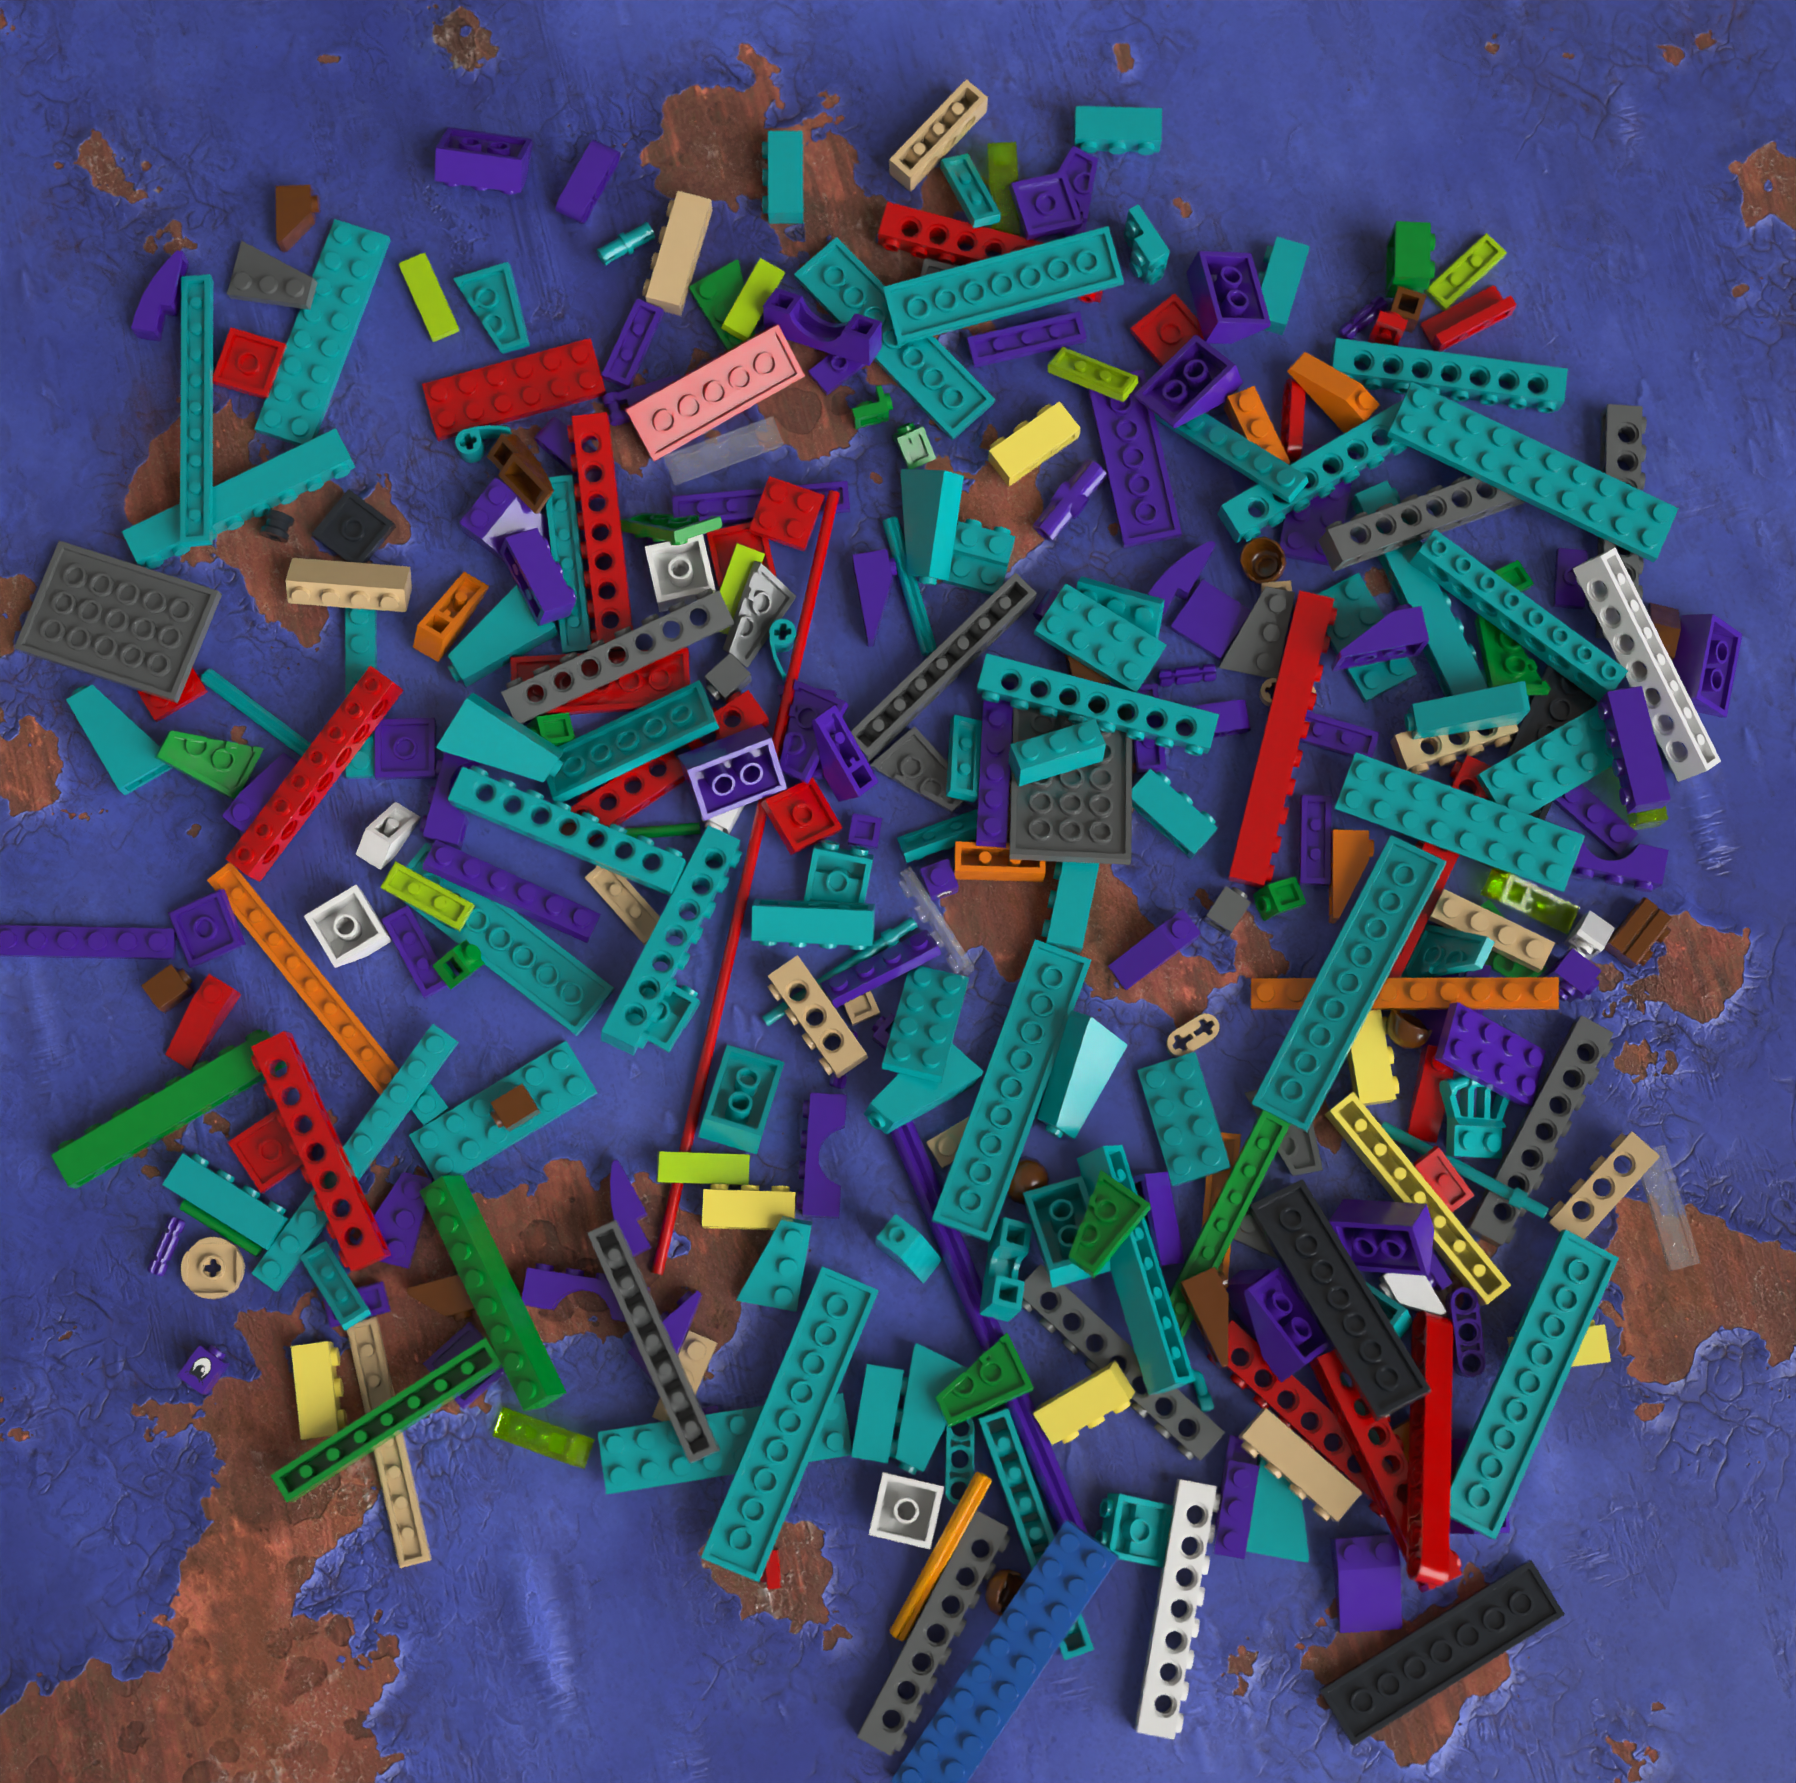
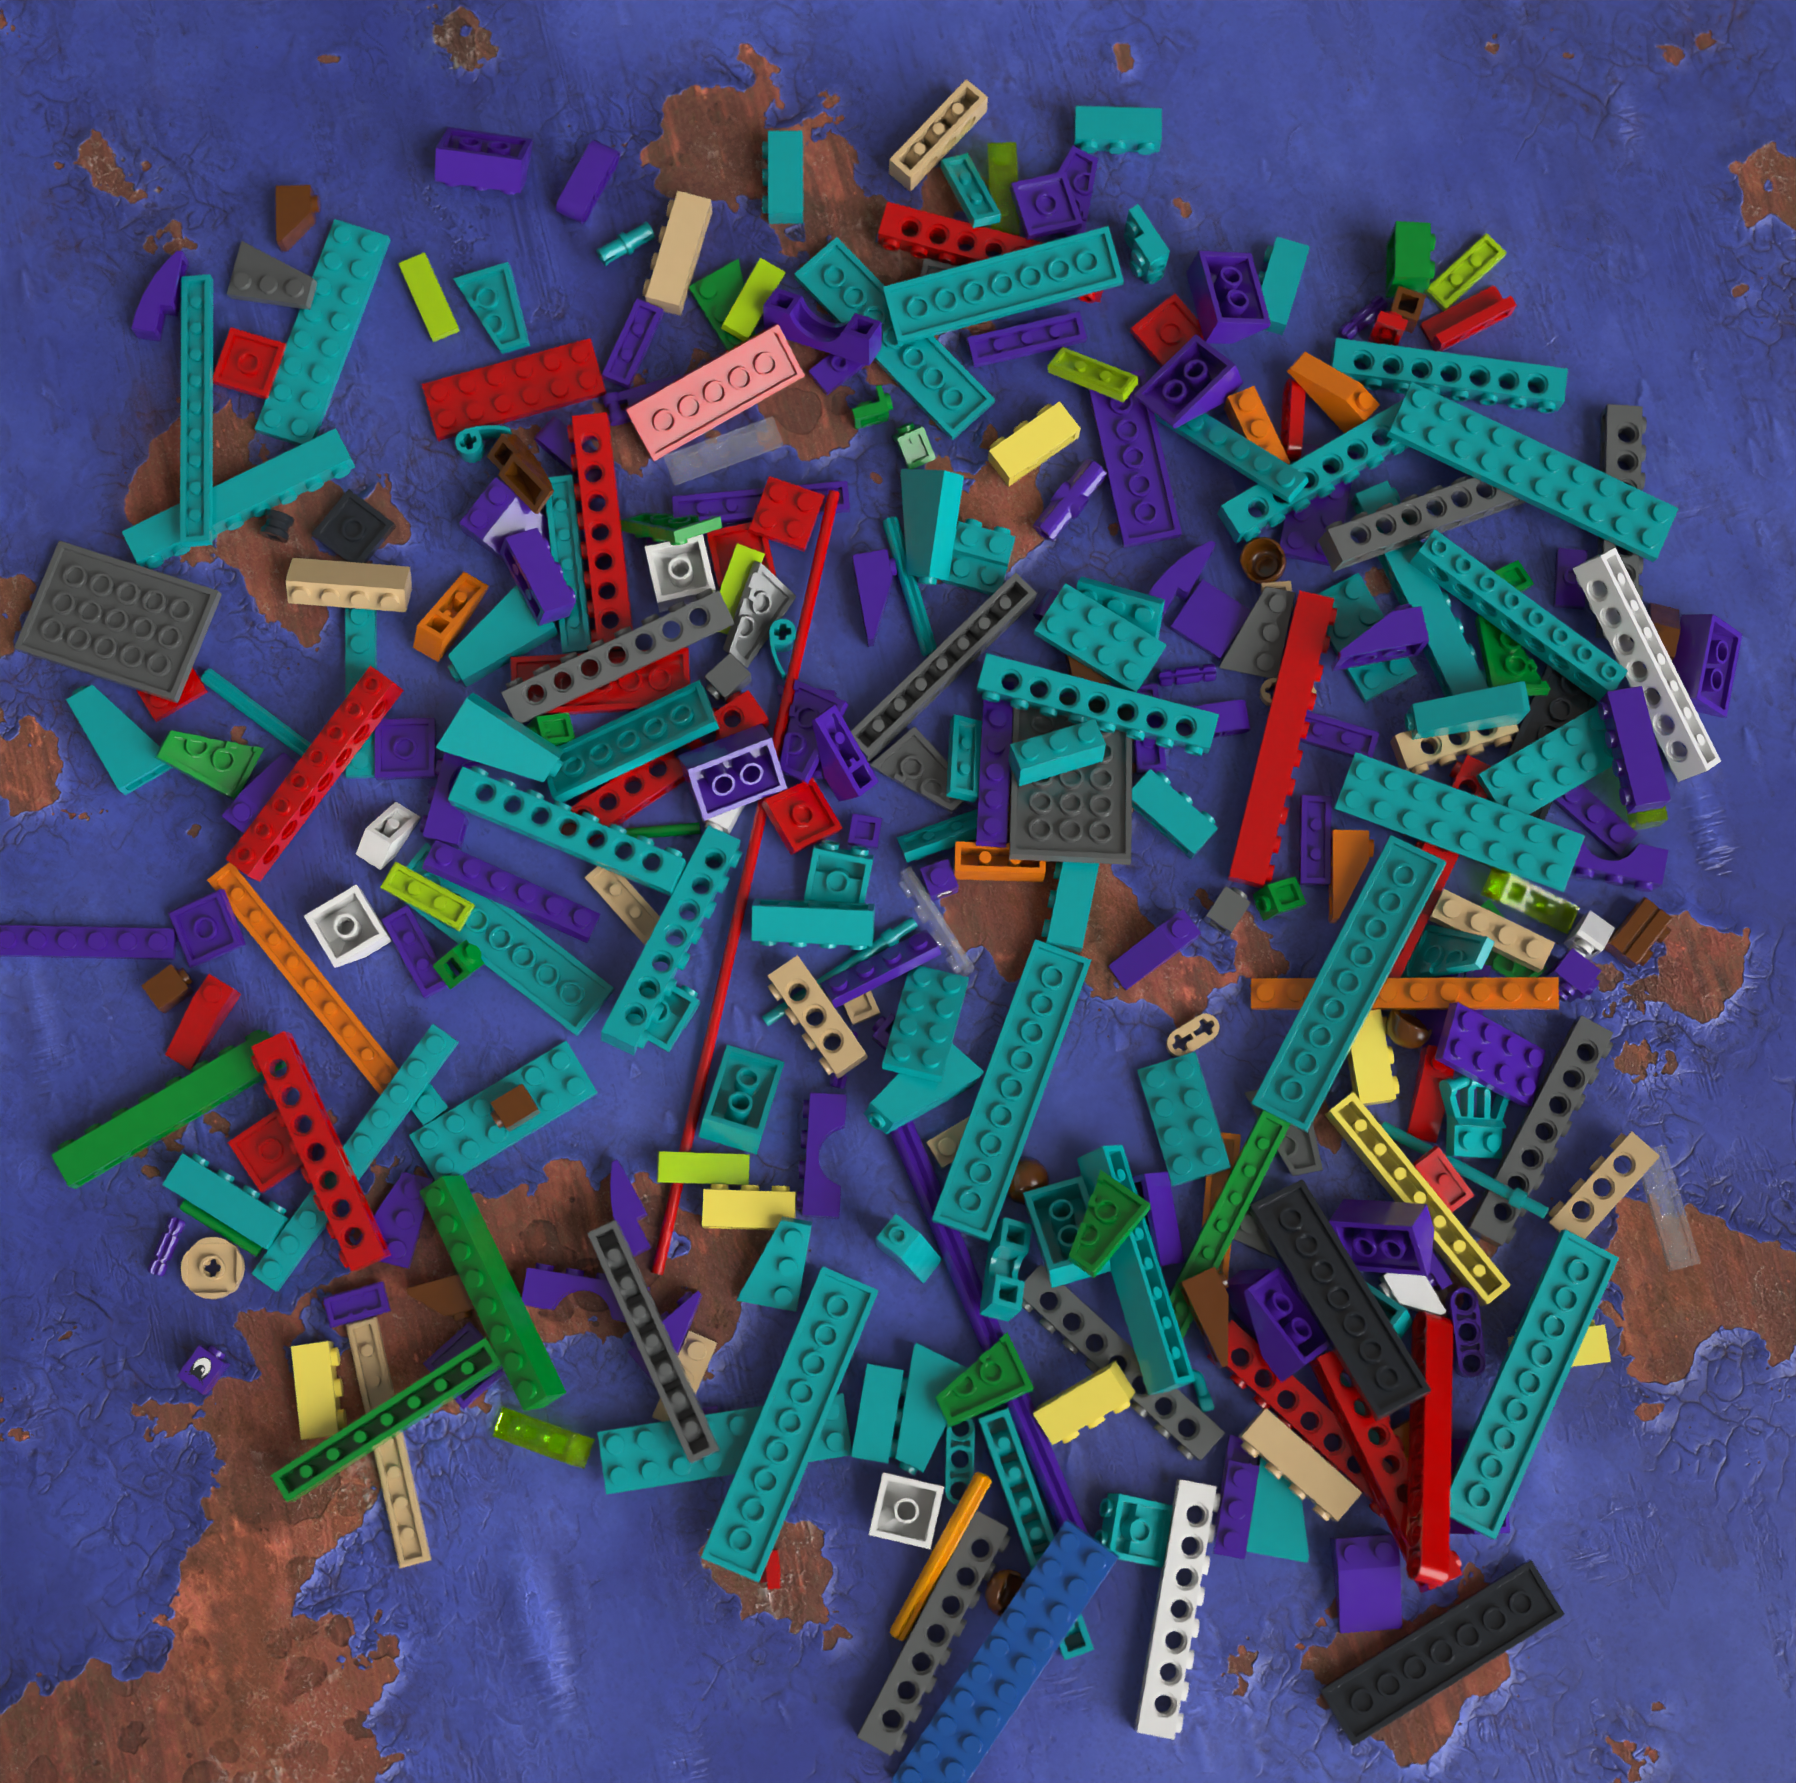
teal plate [300,1241,371,1331] -> none
slope [1037,1010,1128,1139] -> none

